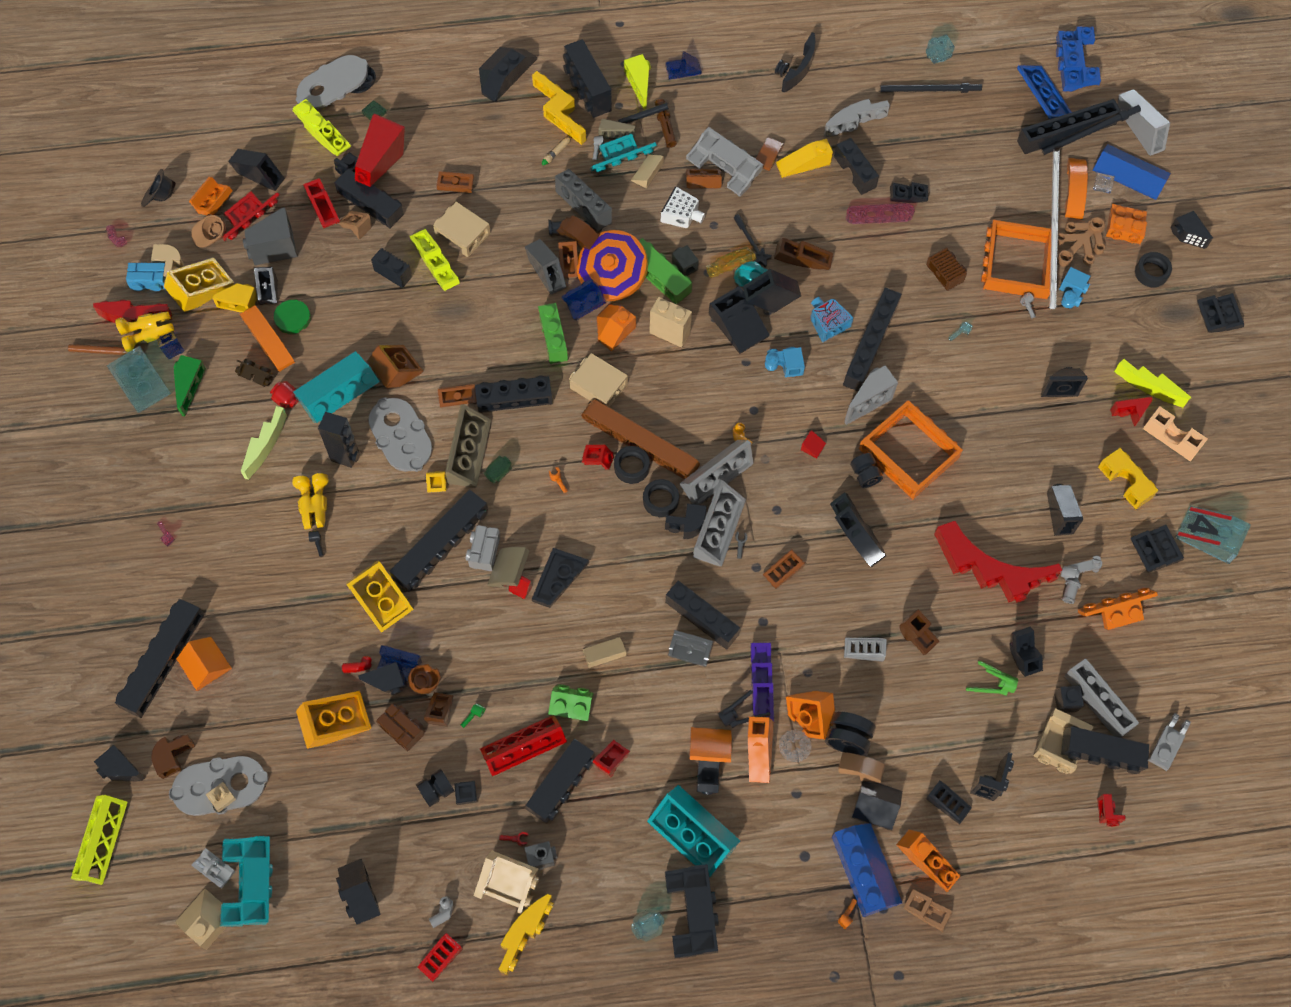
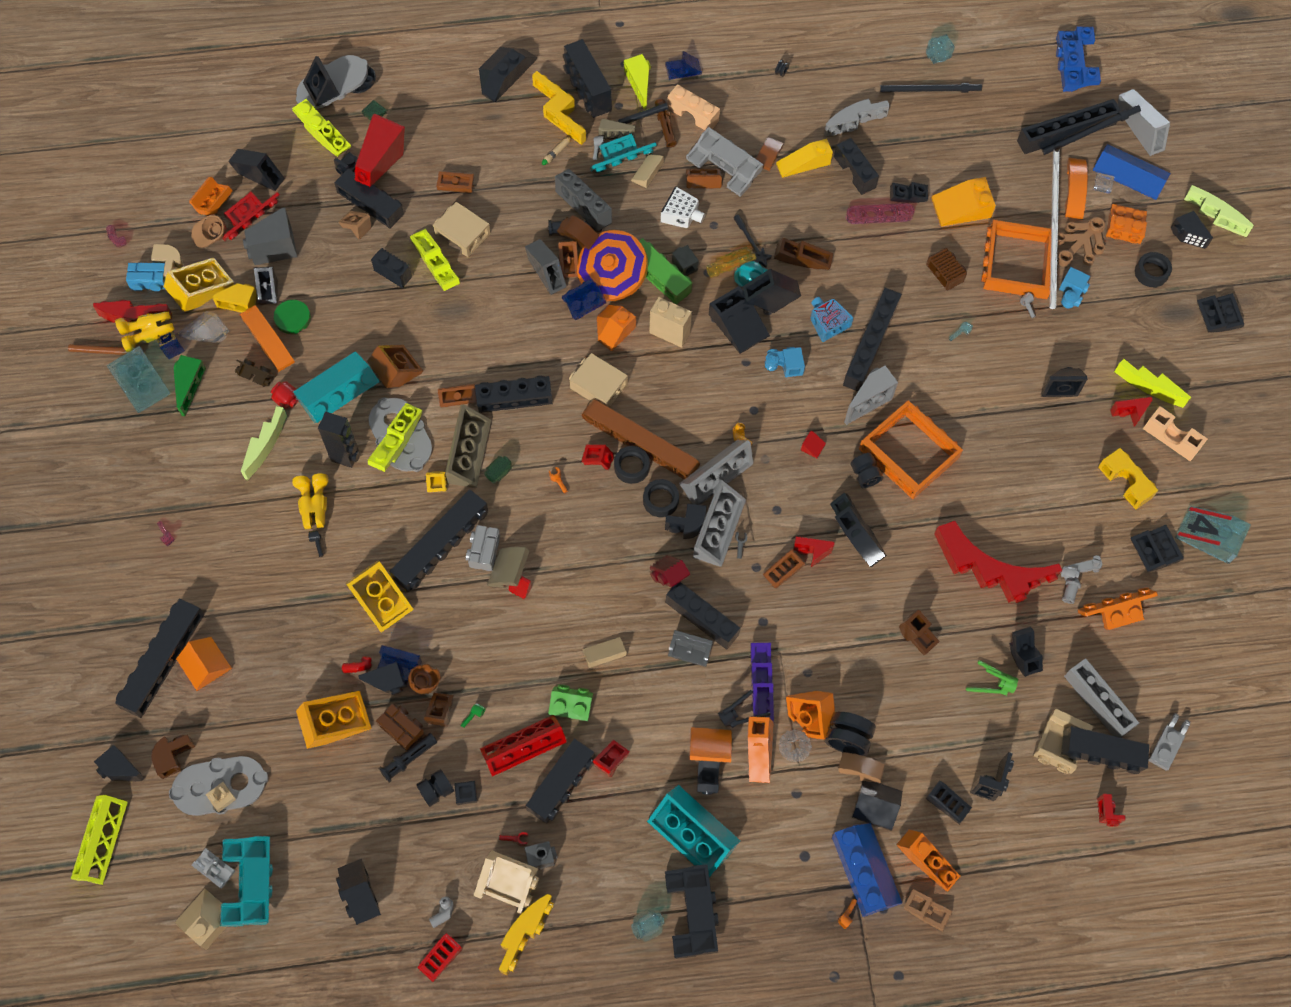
black piece [141,169,176,207] -> none
red slope [303,178,340,229] -> none
black wing [532,548,589,608] -> none
bright green arch [538,303,568,364] -> none
black slope [781,32,816,92] -> none
light grey slope [844,638,886,662] -> none
blue slope [1017,65,1071,119] -> none
black slope [1047,484,1083,536] -> none
black brick [1054,686,1084,713] -> none
none -> clear slope [177,311,230,343]
none -> black slope [303,56,340,106]
none -> neon yellow slope [368,403,422,472]
none -> black pin [378,733,437,783]
none -> dark red brick [650,555,690,588]
none -> light nougat arch [667,84,720,130]
none -> red slope [793,536,835,567]
none -> light orange slope [931,177,996,227]
none -> yellowish green slope [1184,185,1254,237]

